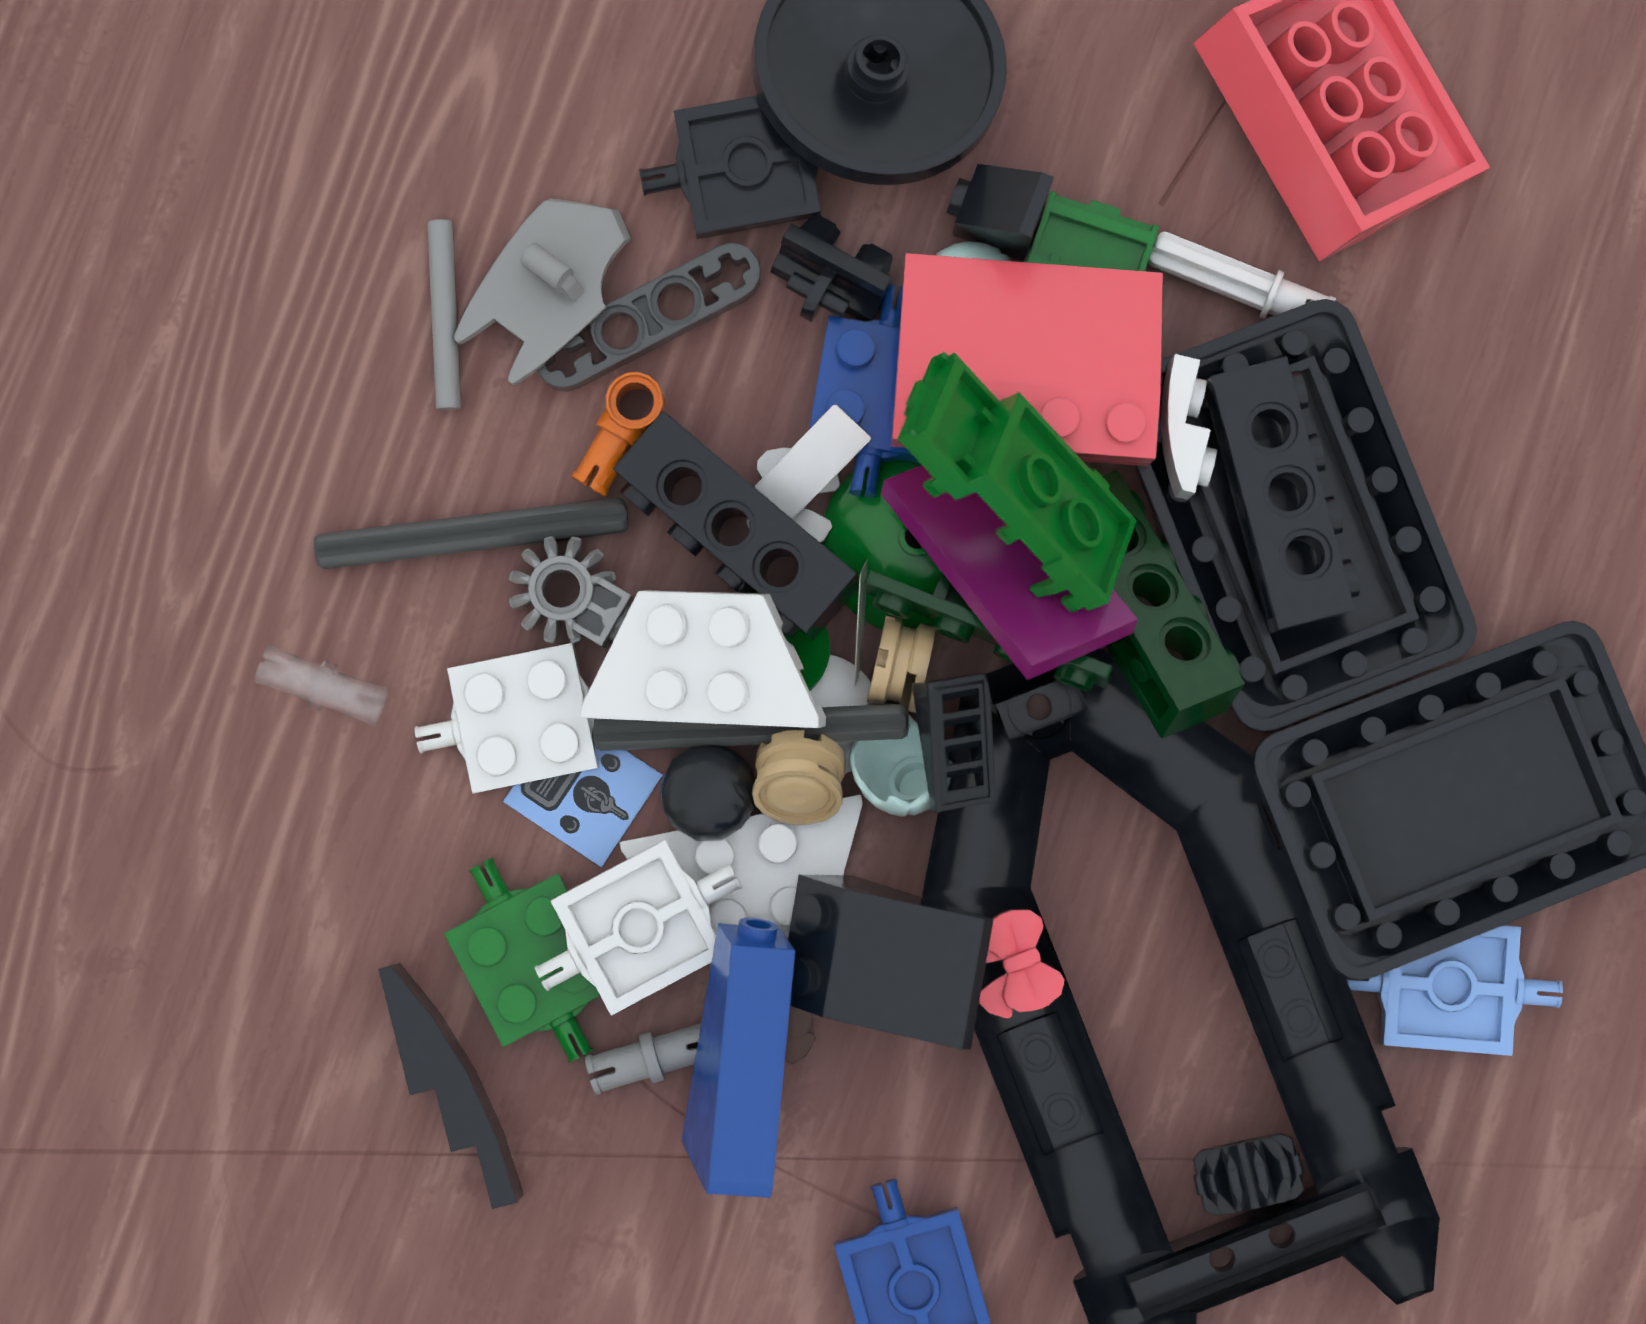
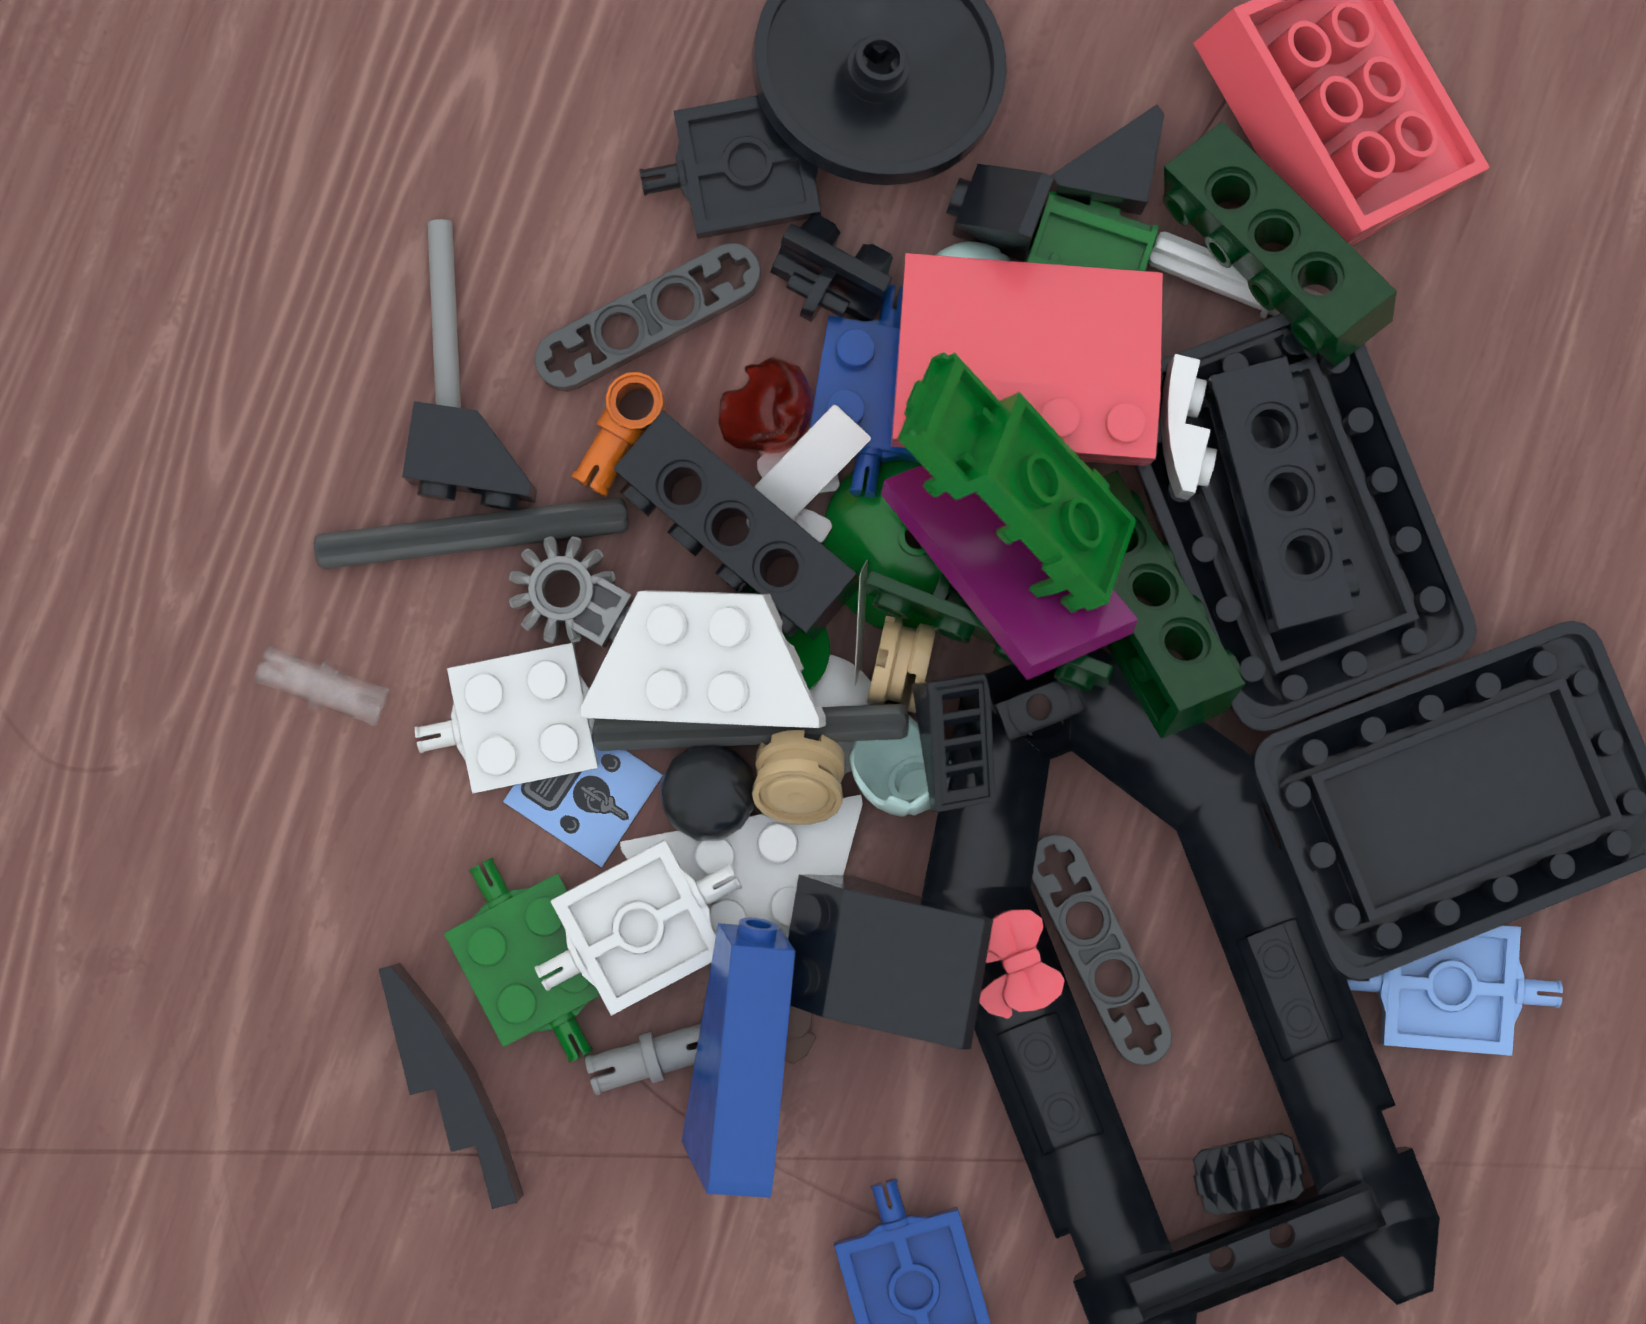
light grey shield [454,198,631,385] -> none
none -> black slope [402,401,537,511]
none -> clear red hair [718,357,813,454]
none -> dark grey beam [1032,834,1172,1065]
none -> black slope [1049,105,1164,215]
none -> dark green brick [1163,121,1397,367]

